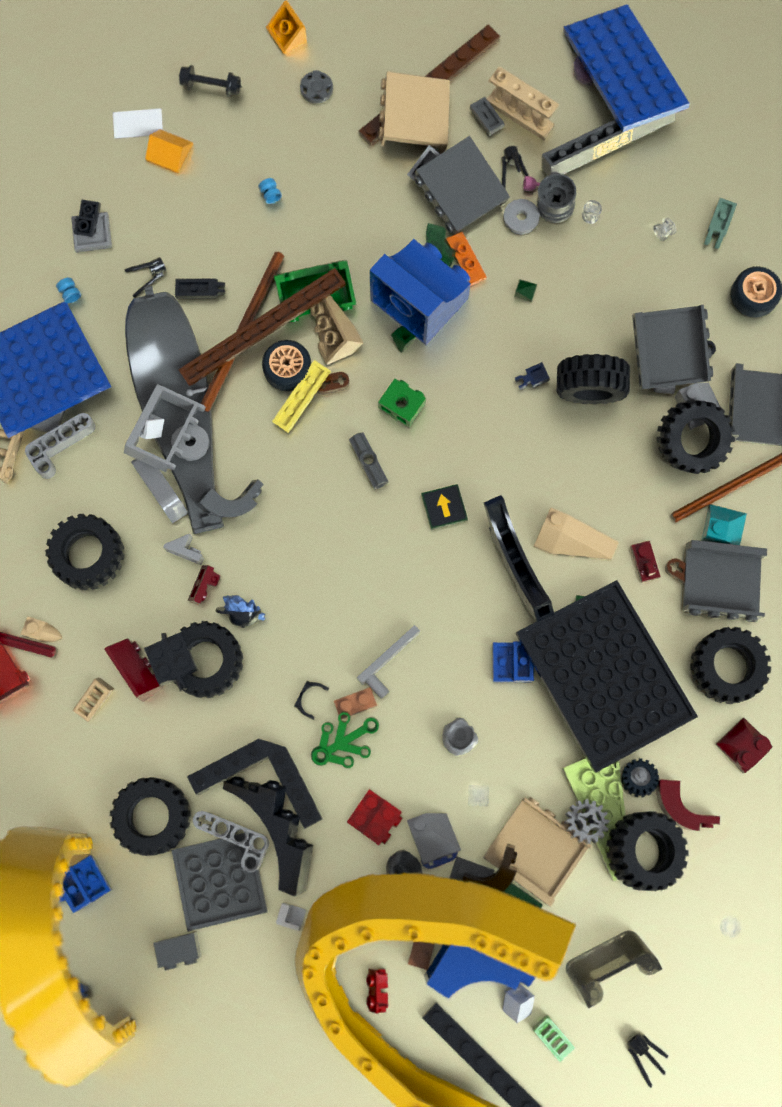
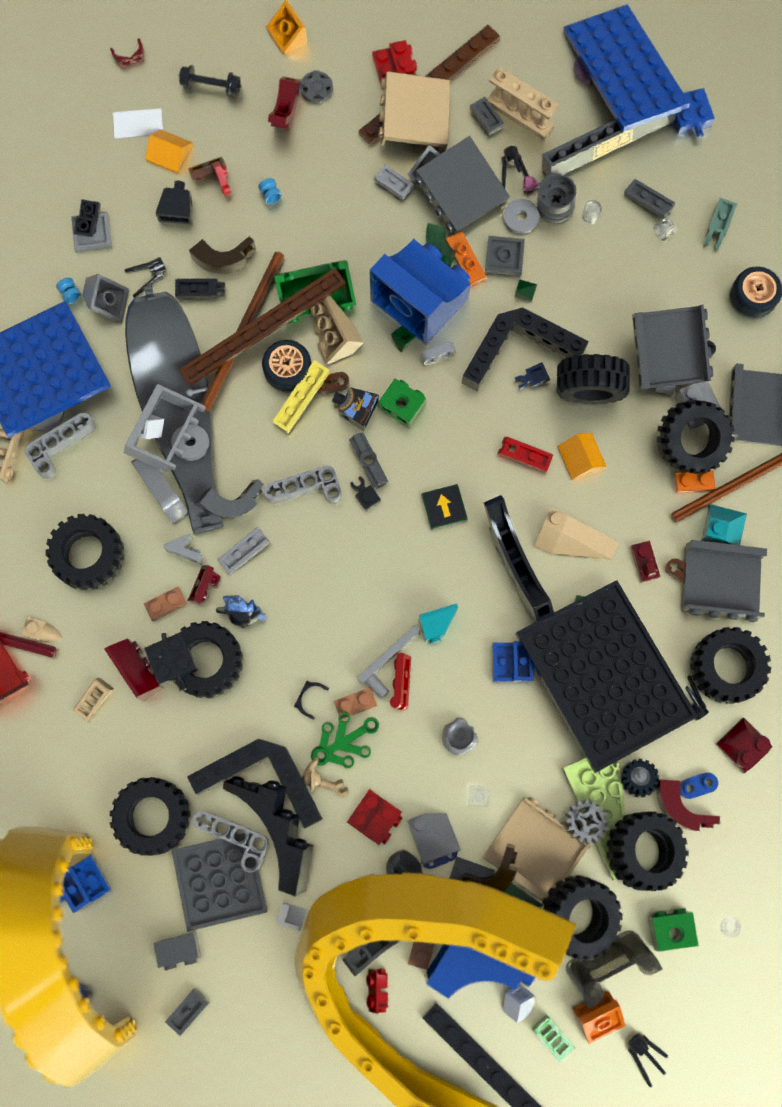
none -> light grey slope [82,274,129,323]
none -> dark red cap [110,38,144,67]
none -> nougat plate [143,586,187,621]
none -> black torso [156,180,193,225]
none -> dark grey plate [165,988,209,1036]
none -> reddish brown plate [188,157,227,180]
none -> dark brown arch [189,236,256,274]
none -> plate [211,161,231,196]
none -> light grey hinge [217,527,270,575]
none -> light grey beam [264,465,342,504]
none -> dark red arch [268,76,301,129]
none -> tan piece [302,758,348,796]
none -> torso [332,387,379,431]
none -> dark grey arch [342,940,400,976]
none -> black plate [350,476,381,512]
none -> red plate [372,40,417,86]
none -> light grey plate [374,164,413,200]
none -> red plate [390,653,412,711]
none -> teal slope [418,603,458,644]
none -> light grey beam [420,342,456,365]
none -> black brick [461,308,589,392]
none -> dark grey plate [485,236,525,276]
none -> red plate [497,437,554,473]
none -> black tyre [542,875,623,960]
none -> light orange slope [557,433,607,480]
none -> orange bracket [572,990,625,1044]
none -> dark grey hinge [624,179,675,220]
none -> green brick [649,908,699,952]
none -> blue plate [674,88,715,139]
none -> orange plate [674,471,716,493]
none -> blue plate [680,773,718,799]
none -> black plant [685,676,709,721]

